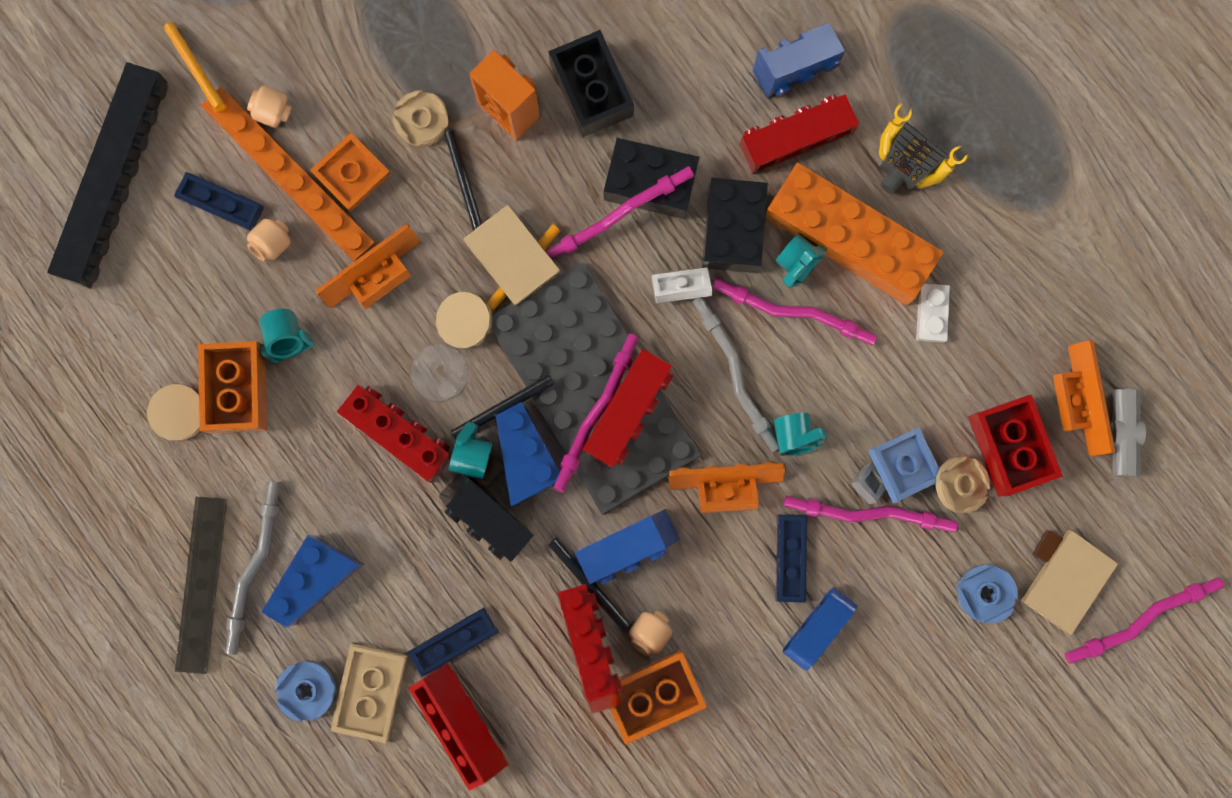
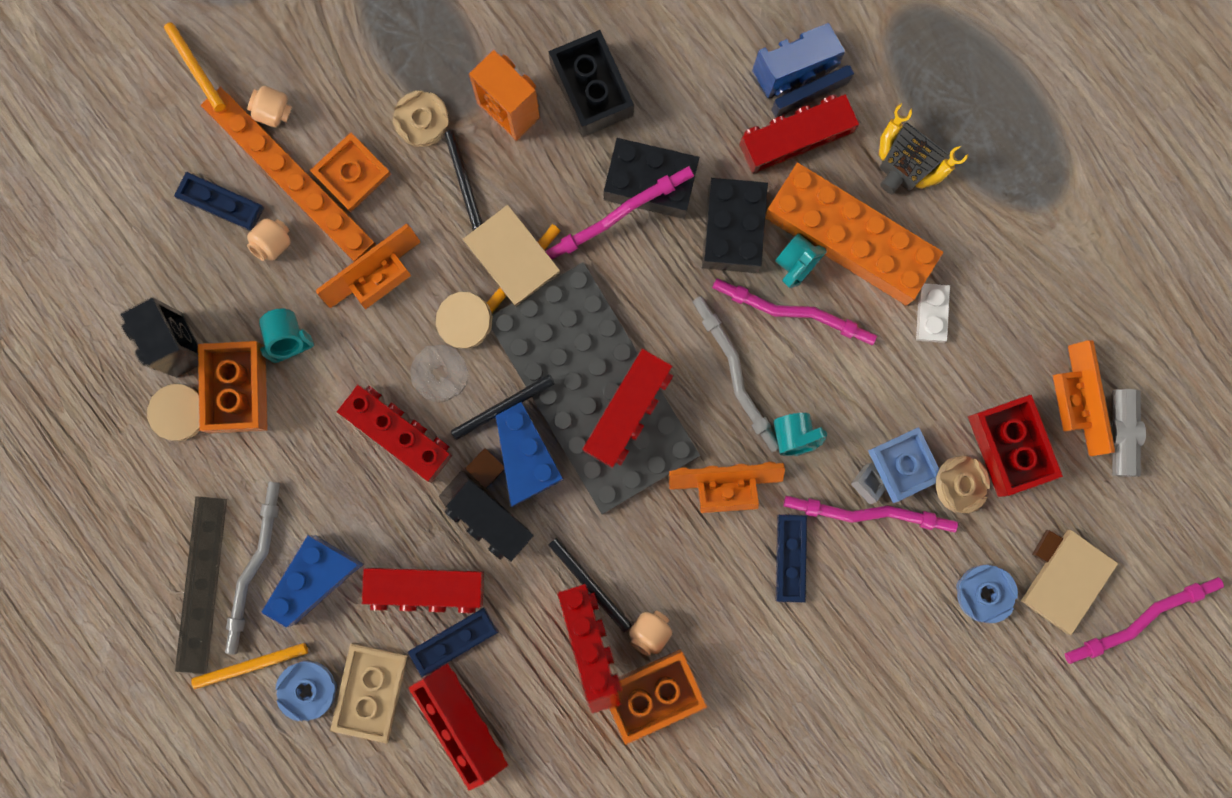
black brick [47,62,168,289] -> none
teal piece [449,421,493,480] -> none
dark pink bar [553,334,639,493] -> none
blue wedge [575,509,680,585] -> none
white plate [651,267,712,303] -> none
blue beam [782,587,858,671] -> none
none -> black brick [120,297,198,378]
none -> light orange bar [191,642,308,689]
none -> red brick [362,568,484,613]
none -> dark blue tile [771,65,854,118]

